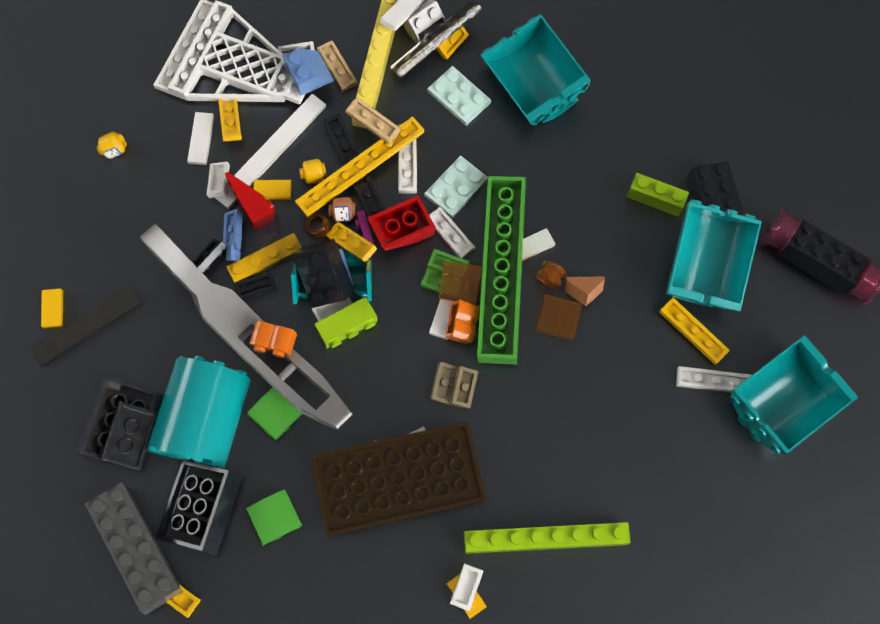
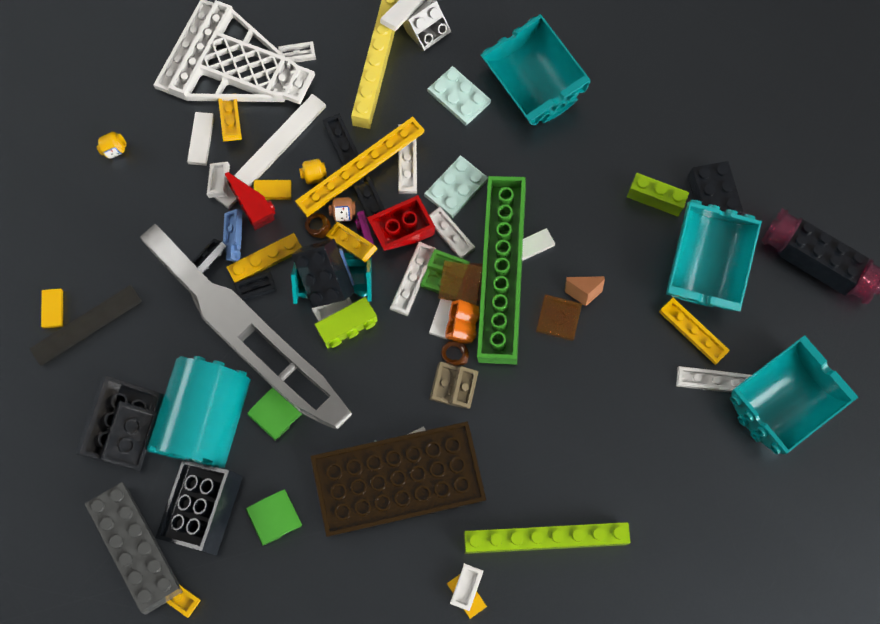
orange brick [249,321,297,358] -> none
medium blue slope [283,48,334,96] -> none
tan tile [317,40,358,92] -> none
tan tile [345,97,401,145] -> none
clear smoke tile [390,0,482,78] -> none
yellow plate [434,21,469,59] -> none
clear orange wheel [536,261,567,288] -> none
none -> white tile [390,242,436,316]
none -> reddish brown piece [441,341,469,366]

